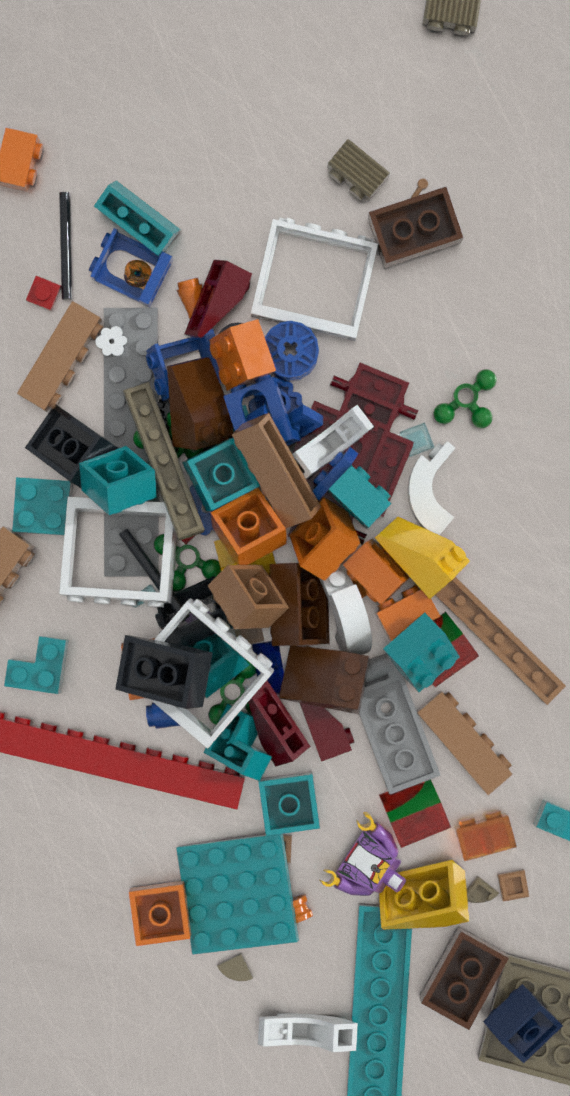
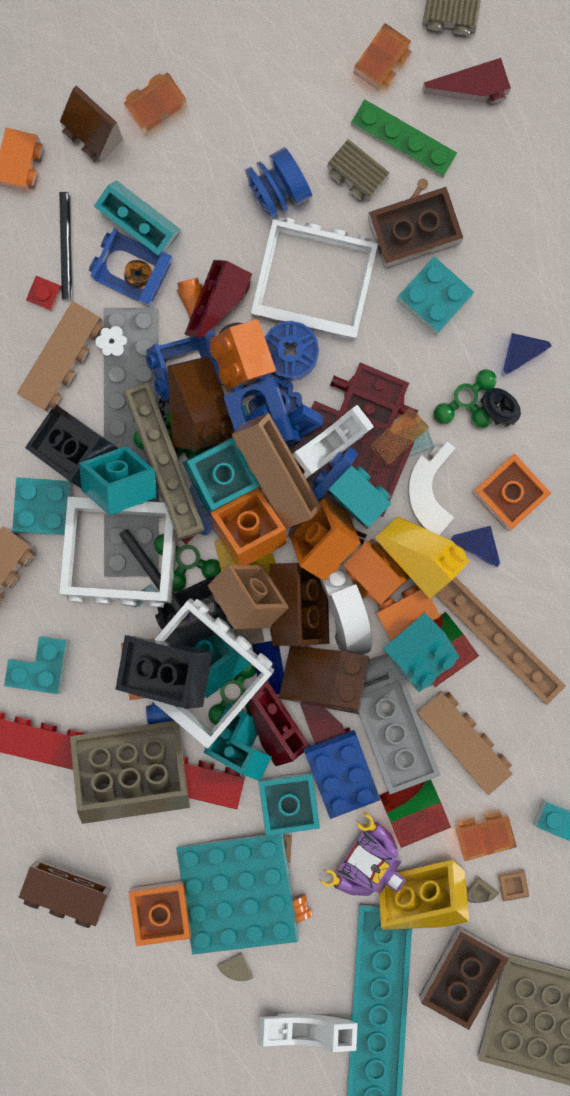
dark blue slope [483,984,563,1063] -> none
none -> reddish brown brick [18,860,112,928]
none -> reddish brown slope [60,85,123,163]
none -> dark tan slope [70,721,190,824]
none -> clear orange brick [123,72,187,135]
none -> blue wheel [245,147,312,220]
none -> blue plate [303,730,380,819]
none -> green plate [351,99,457,177]
none -> clear orange brick [353,23,412,91]
none -> clear orange brick [369,407,429,466]
none -> teal brick [396,256,474,336]
none -> dark red slope [422,58,511,104]
none -> clear blue slope [449,526,500,568]
none -> orange brick [472,453,551,531]
none -> black gear [480,388,521,427]
none -> clear blue slope [501,333,552,377]

